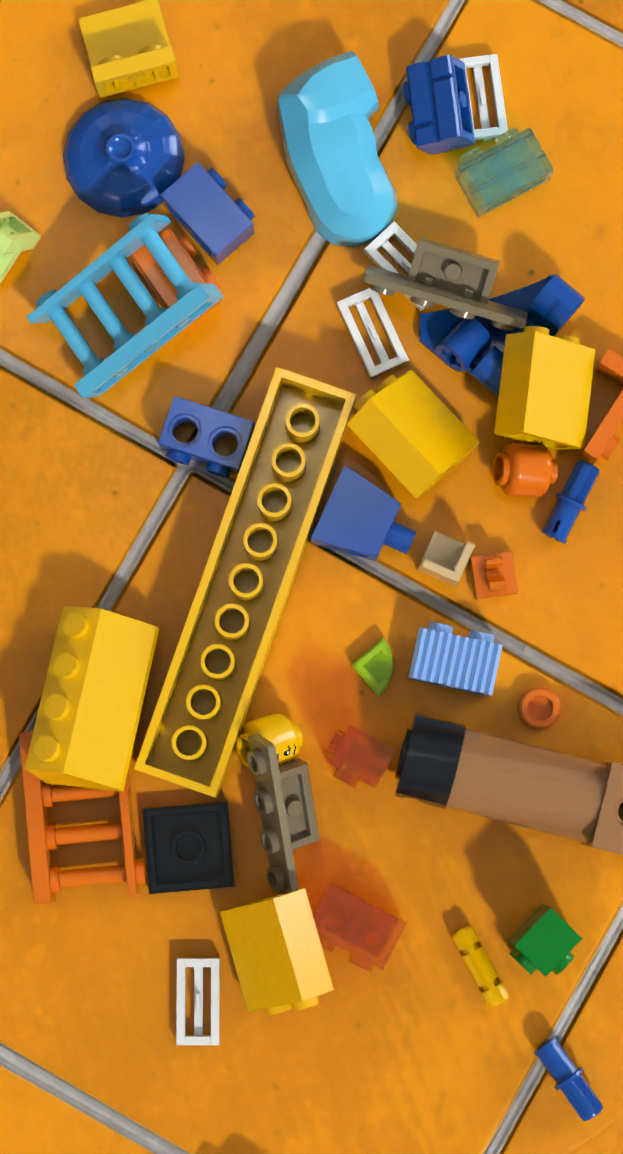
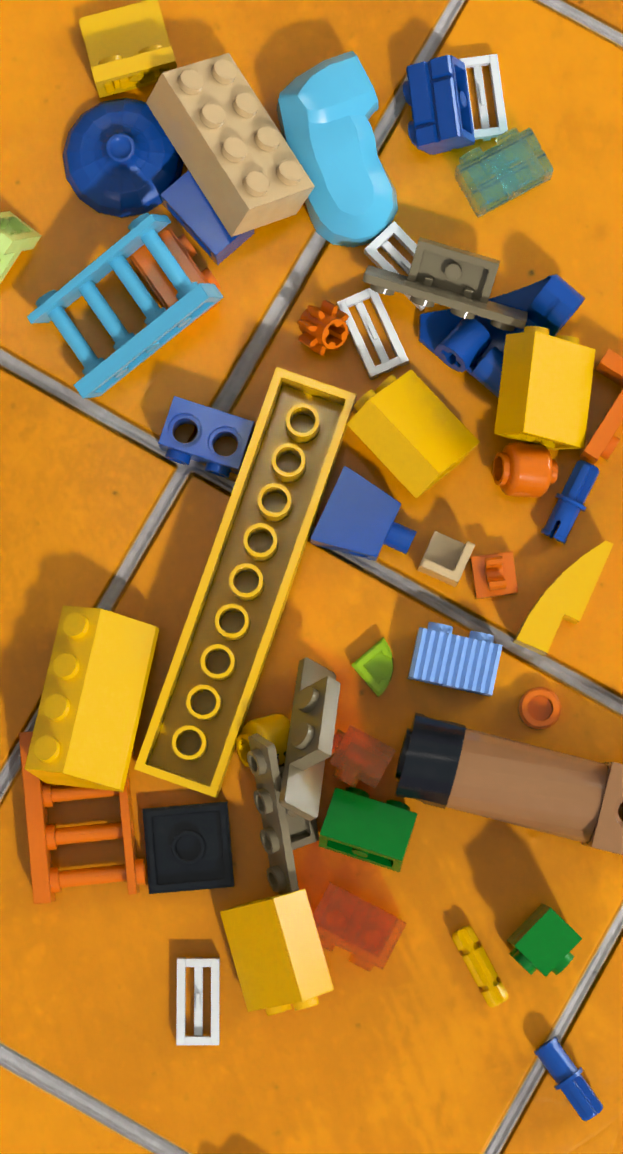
none -> tan brick [146,53,315,237]
none -> dark tan bracket [279,657,341,821]
none -> orange gear [297,300,350,356]
none -> green brick [318,787,417,872]
none -> yellow slope [513,541,613,656]

